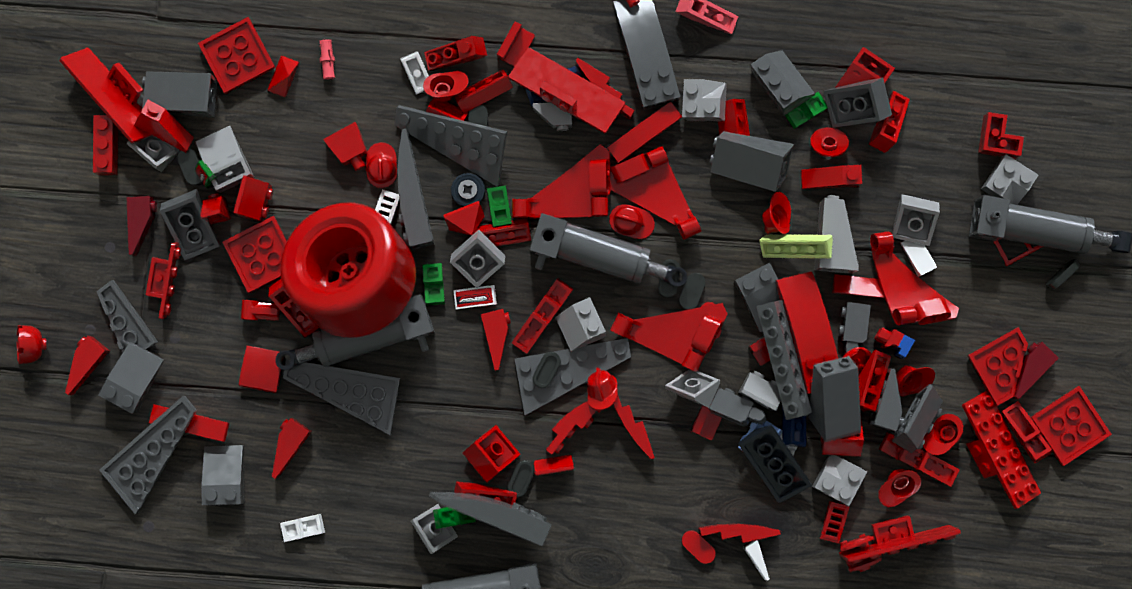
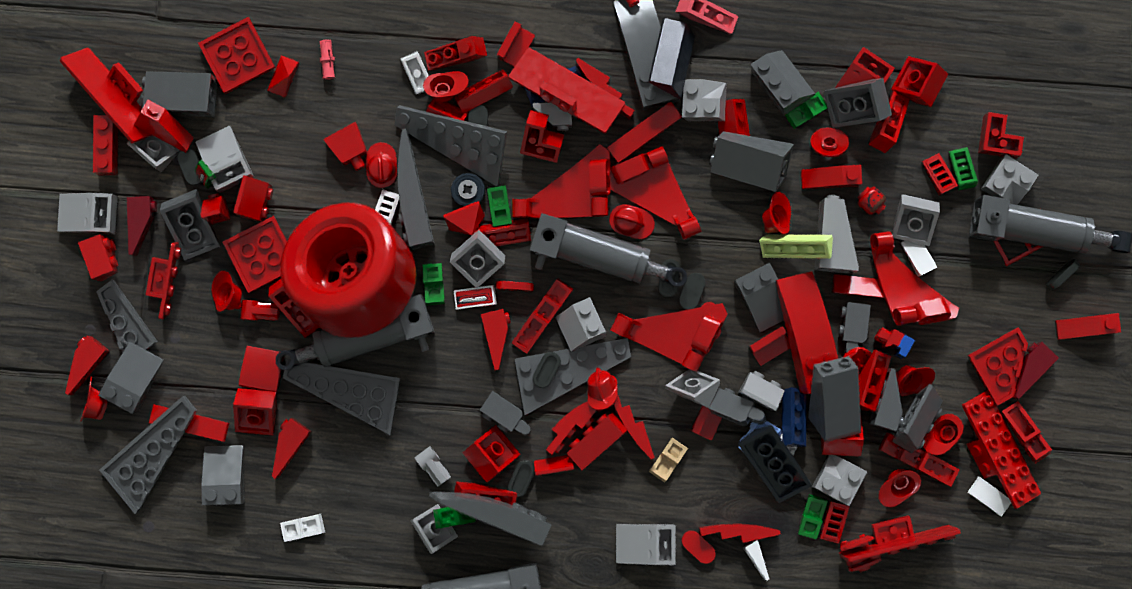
red cylinder [17,325,46,364] -> none
dark grey brick [756,300,812,420] -> none
red plate [1030,386,1112,466] -> none
none -> light grey slope [57,193,117,234]
none -> red slope [78,234,118,282]
none -> red piece [80,376,107,422]
none -> red piece [211,271,242,312]
none -> red slope [233,388,277,435]
none -> light grey piece [414,446,451,487]
none -> dark grey hinge [480,391,531,435]
none -> red tile [495,281,534,291]
none -> red brick [520,110,564,163]
none -> red brick [567,413,628,470]
none -> light grey slope [616,524,675,565]
none -> slope [648,18,695,99]
none -> tan slope [649,438,688,482]
none -> green slope [798,494,828,540]
none -> red head [857,187,886,215]
none -> red slope [891,56,948,107]
none -> red slope [922,153,958,195]
none -> green slope [949,147,978,191]
none -> white slope [968,477,1011,517]
none -> red slope [1055,313,1121,340]

